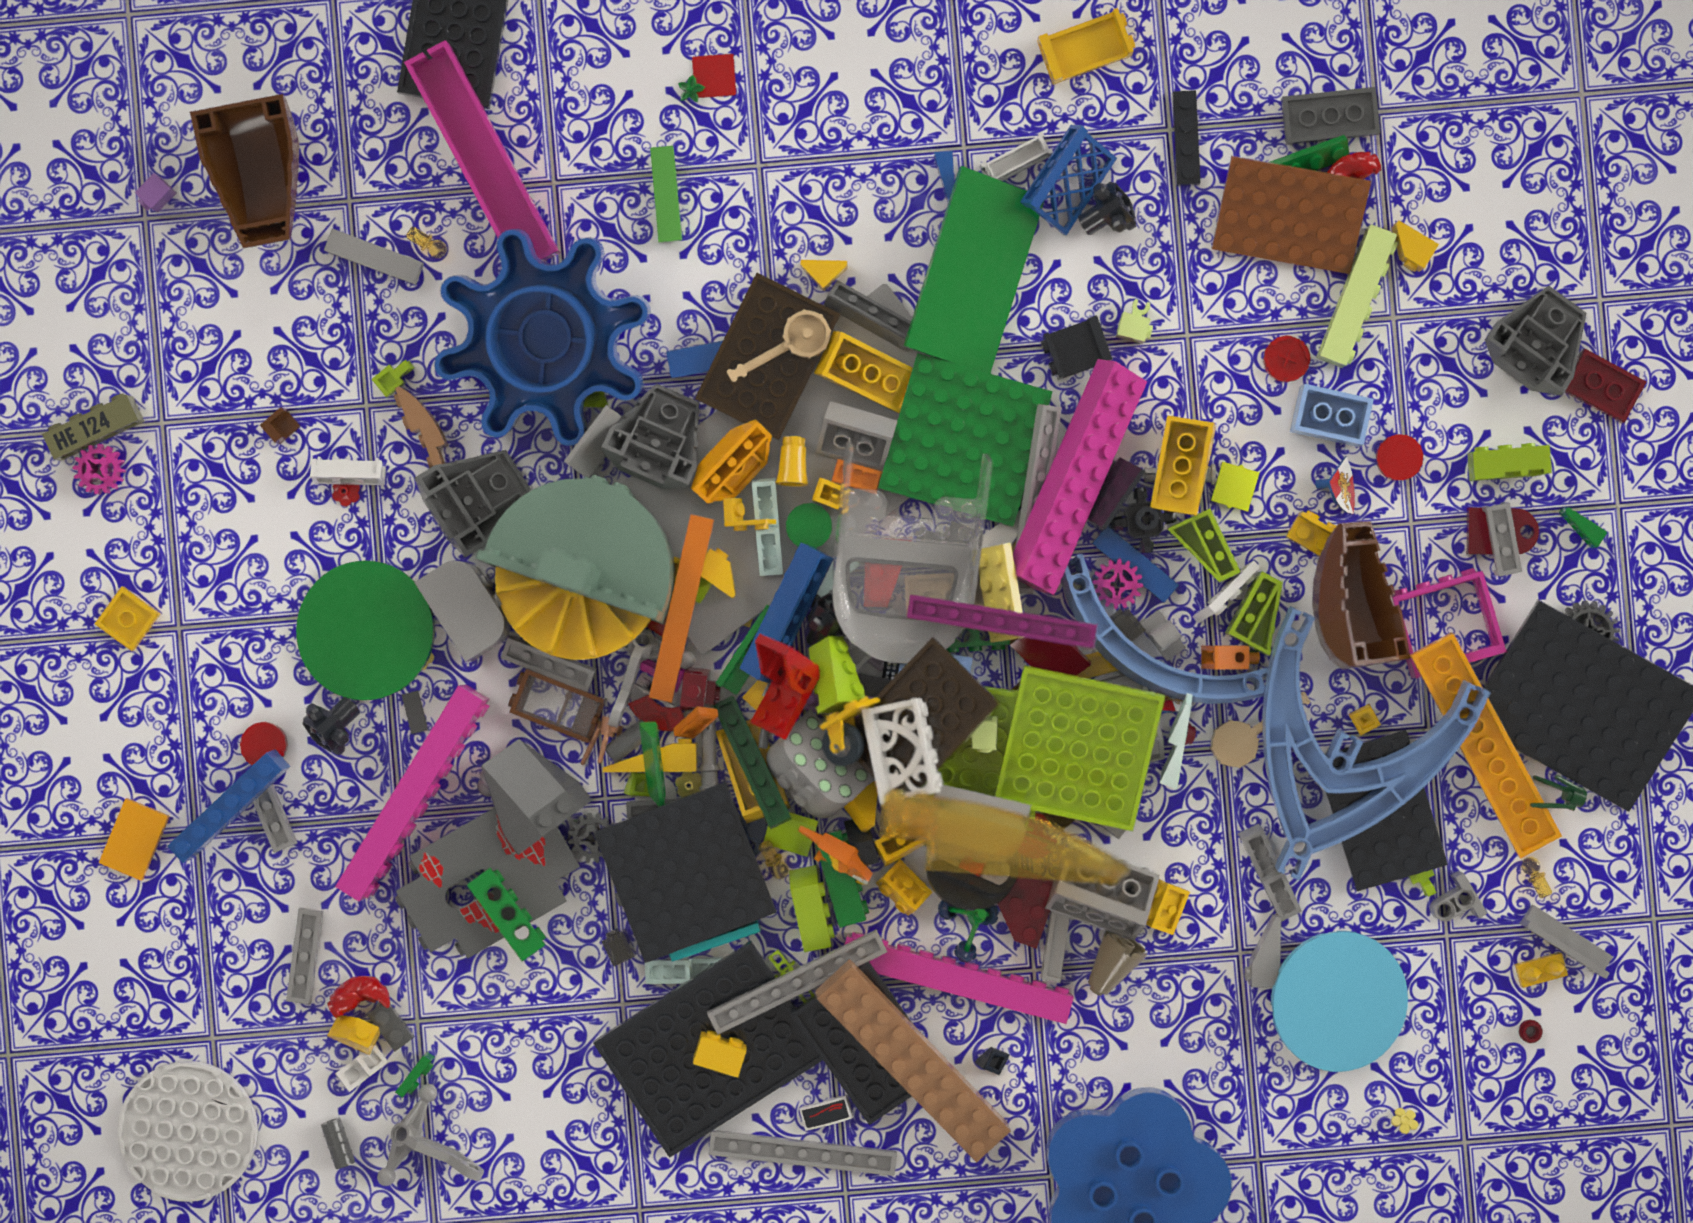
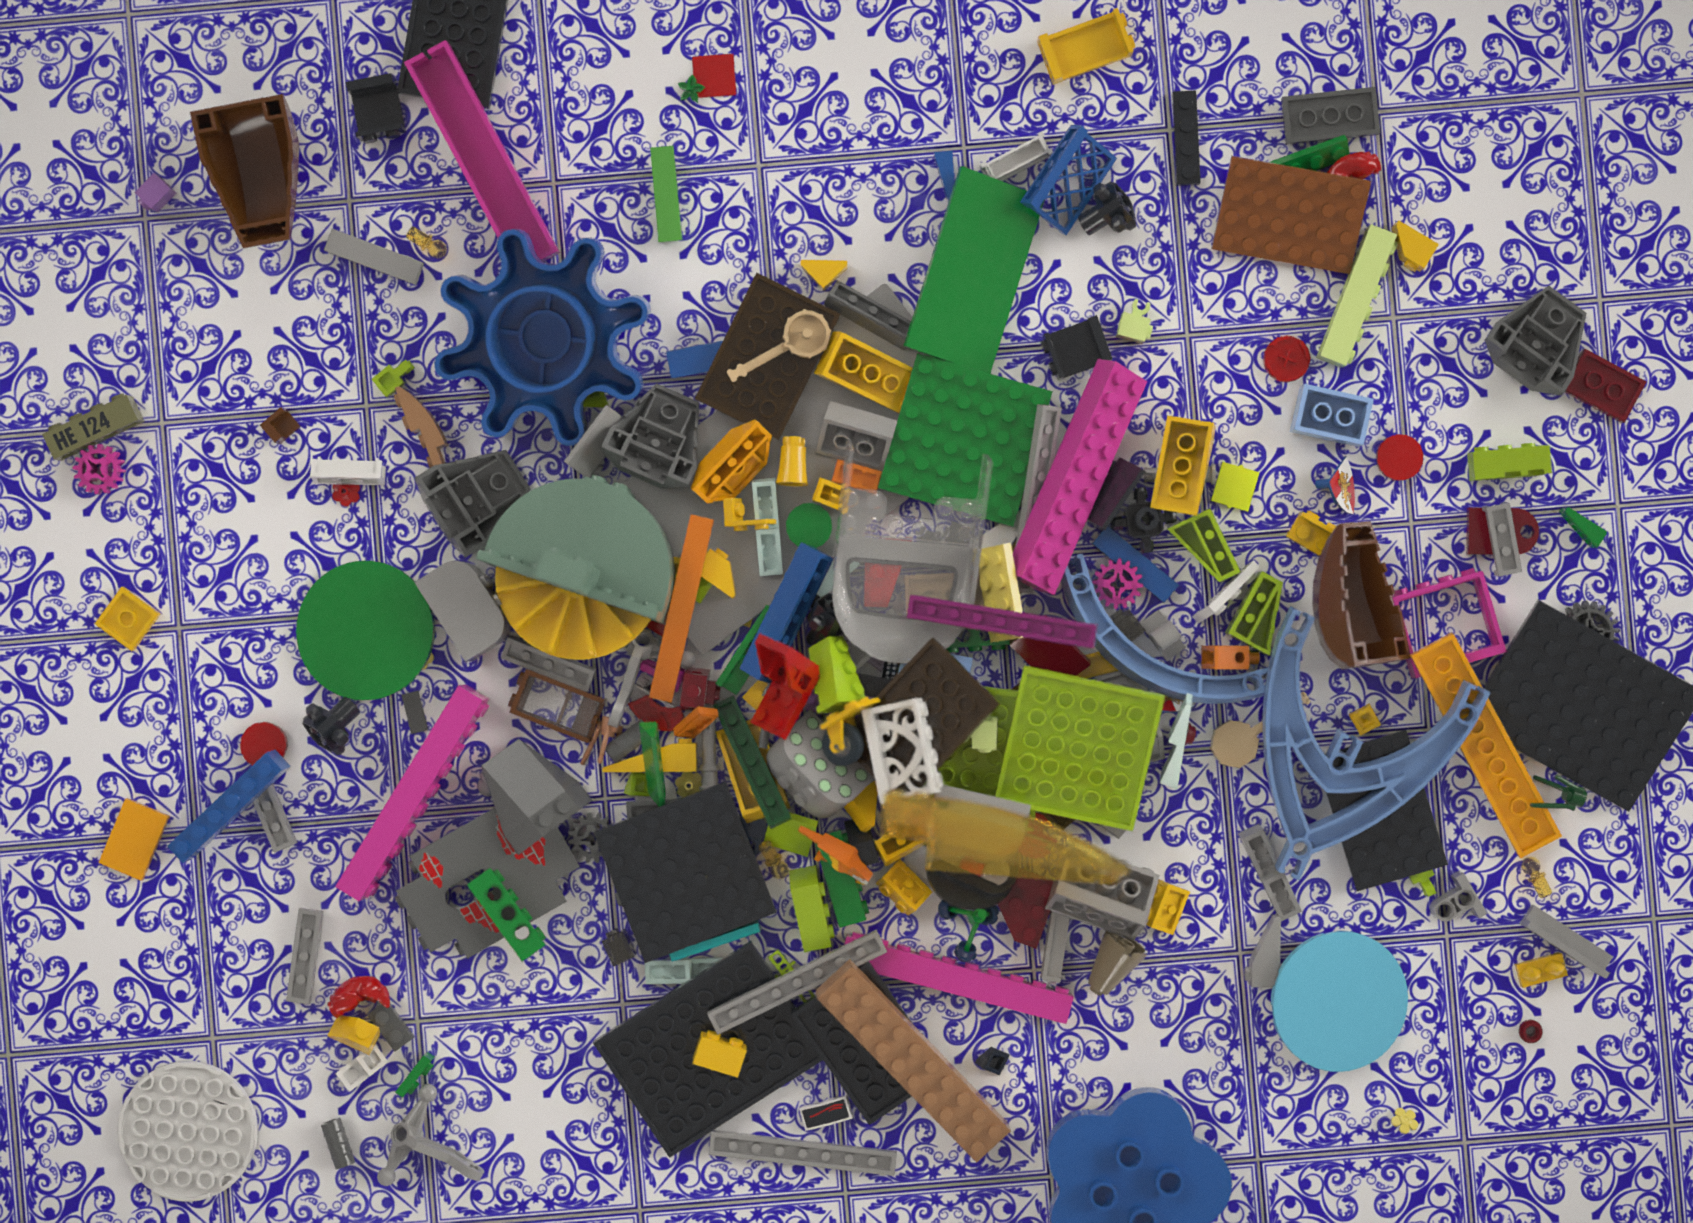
none -> black panel [345,73,406,143]

